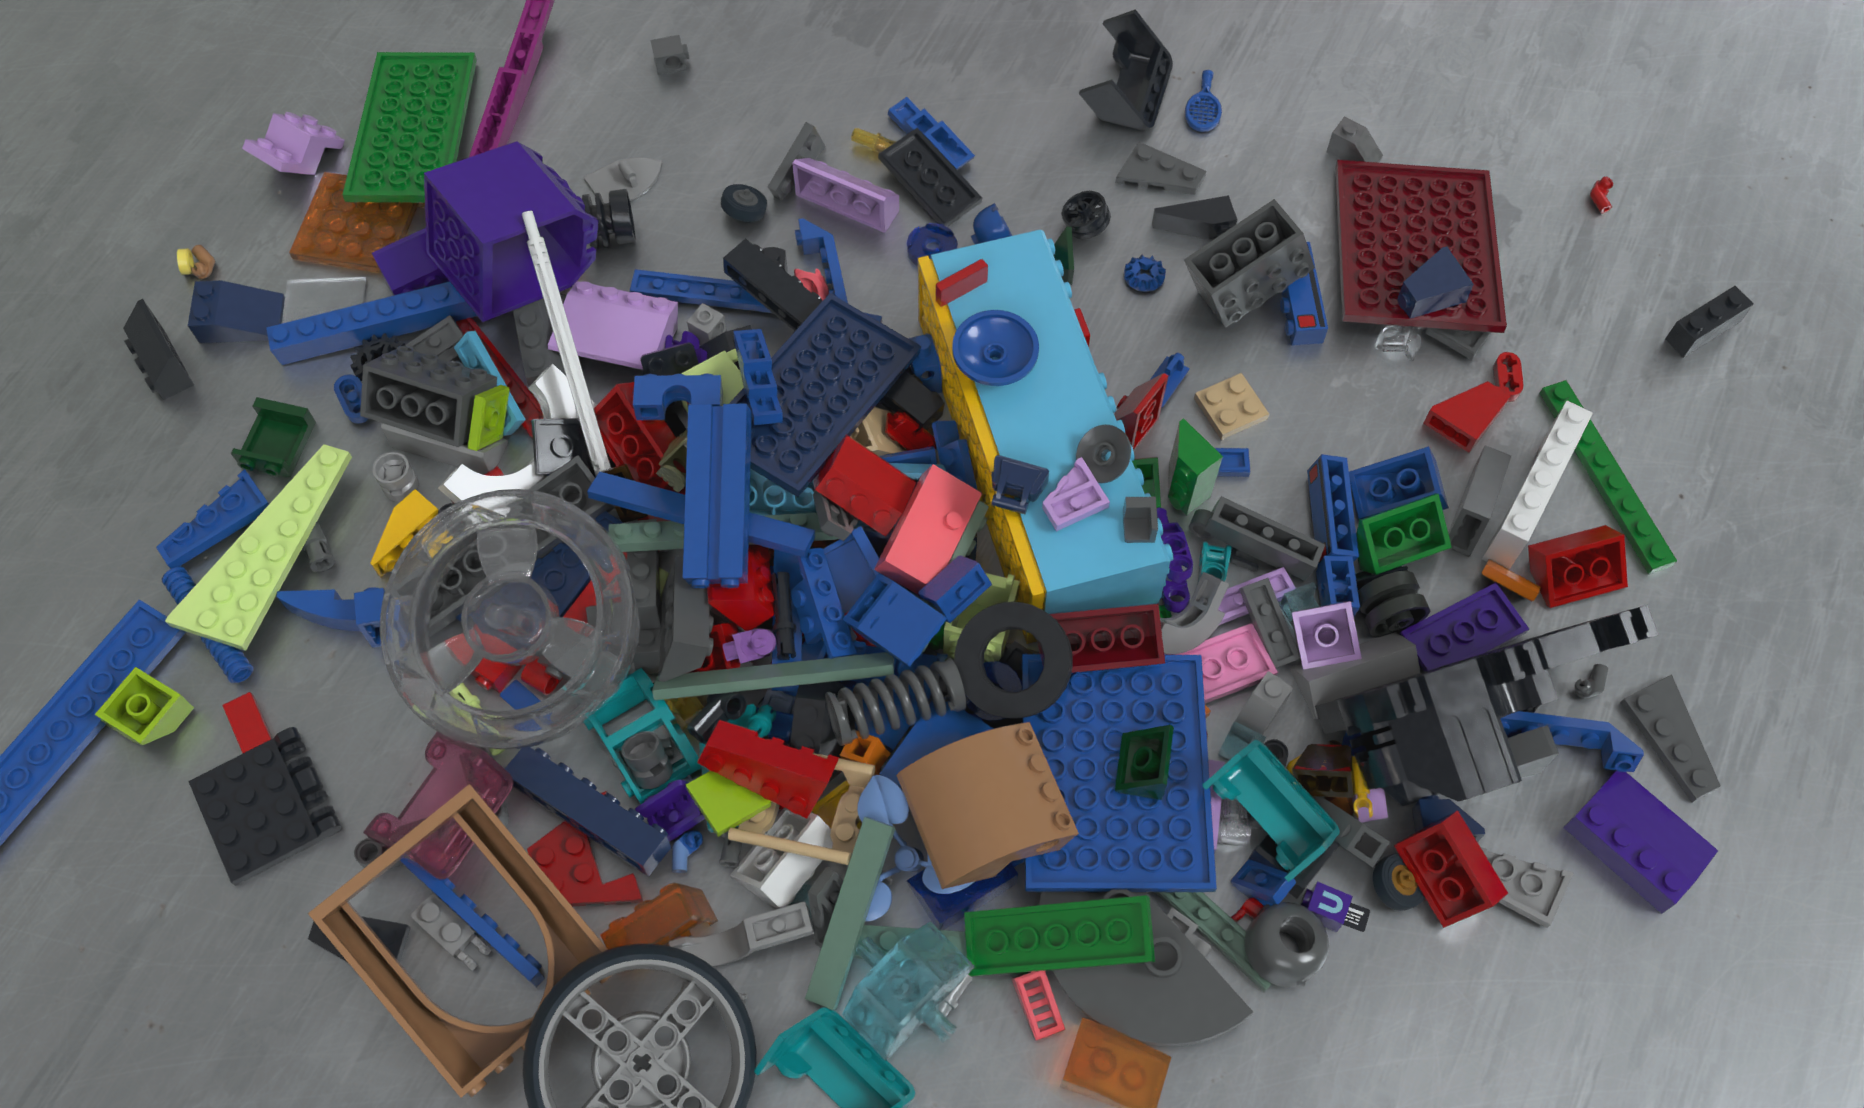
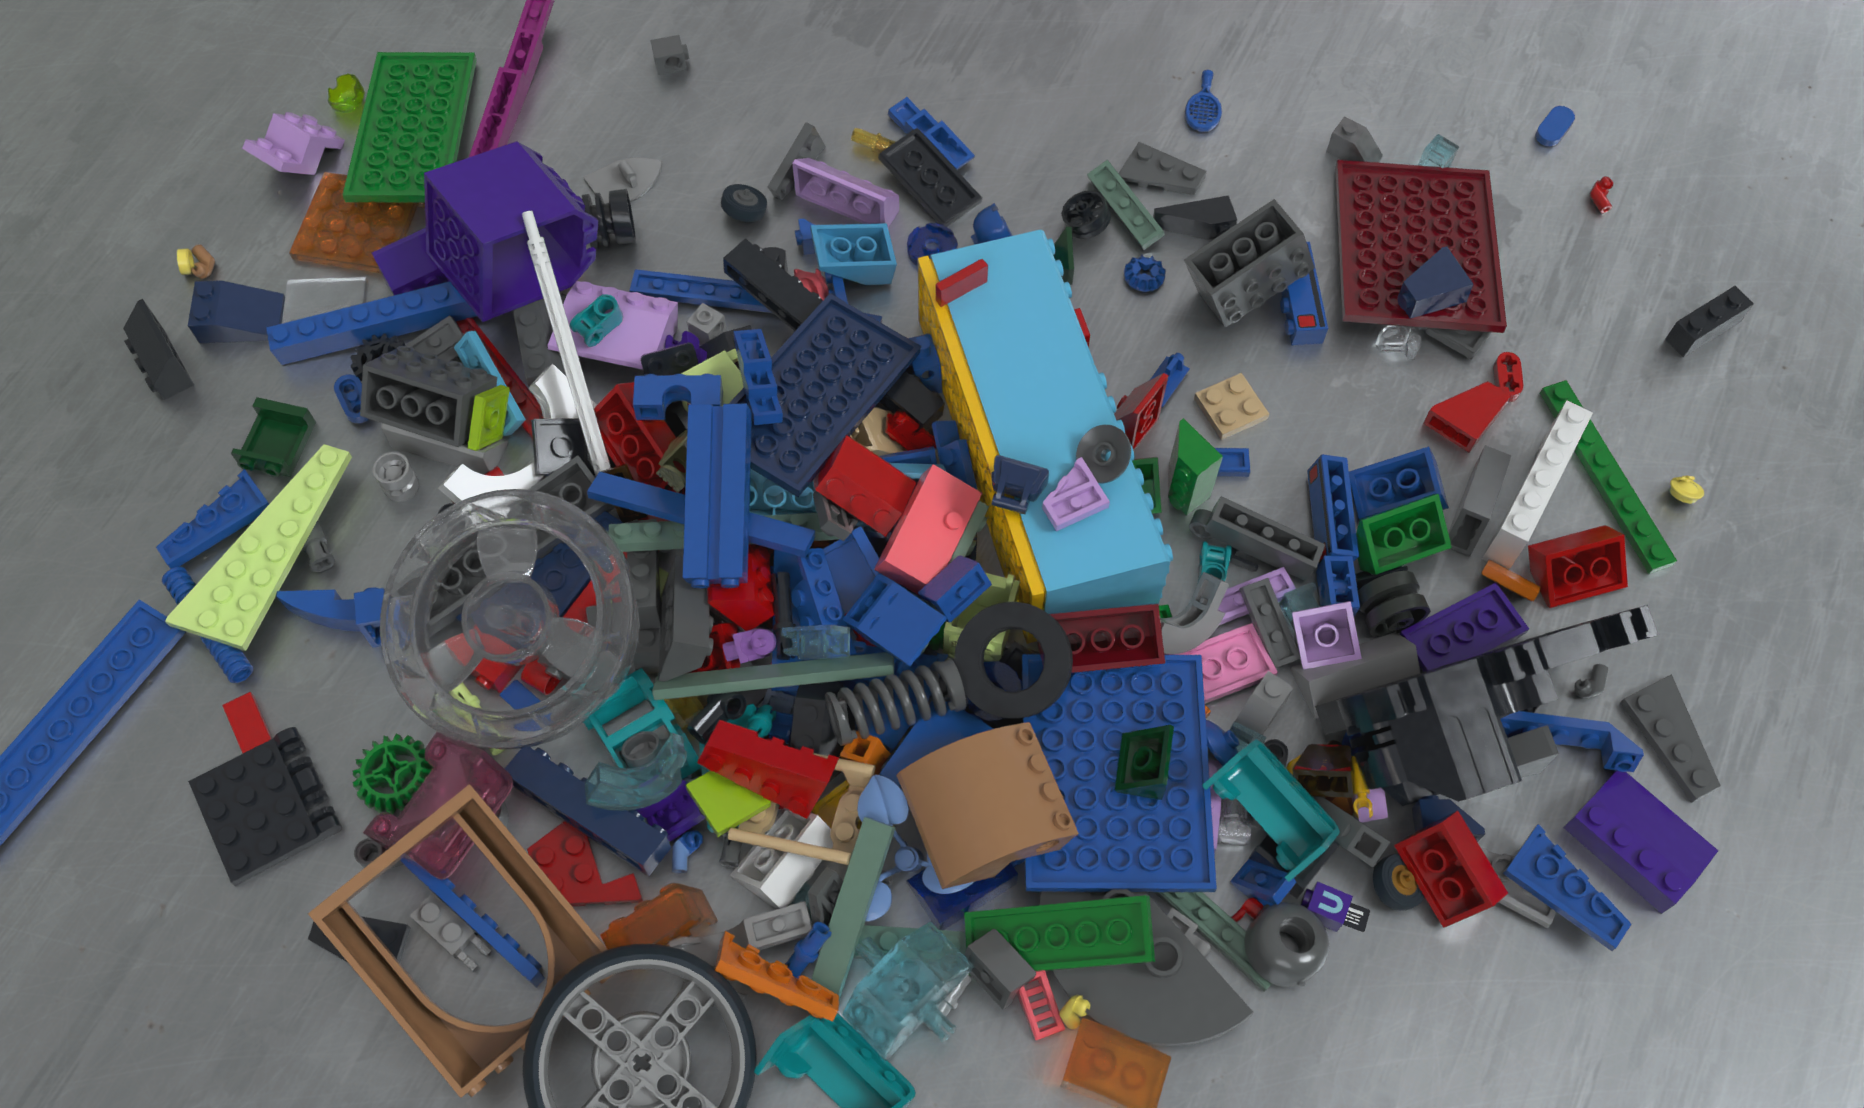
lime slope [95,667,194,745] -> none
yellow slope [370,489,439,578] -> none
blue dish [952,310,1039,386] -> none
black windscreen [1079,9,1173,130] -> none
dark grey panel [1123,497,1158,543] -> none
dark purple piece [1157,508,1193,613] -> none
none -> clear neon green hair [327,74,365,113]
none -> green gear [352,733,437,815]
none -> teal piece [569,294,623,347]
none -> clear light blue arch [585,733,687,811]
none -> orange wing [714,931,839,1022]
none -> clear light blue hinge [782,625,850,660]
none -> blue pin [785,922,832,978]
none -> dark azure slope [810,223,897,285]
none -> dark grey panel [960,929,1036,1010]
none -> light yellow arm [1059,995,1090,1029]
none -> sand green plate [1087,159,1165,250]
none -> blue dish [1206,720,1239,766]
none -> clear light blue panel [1418,134,1459,168]
none -> blue wing [1503,824,1632,951]
none -> blue tile [1535,106,1575,147]
none -> light yellow hat [1670,476,1704,504]

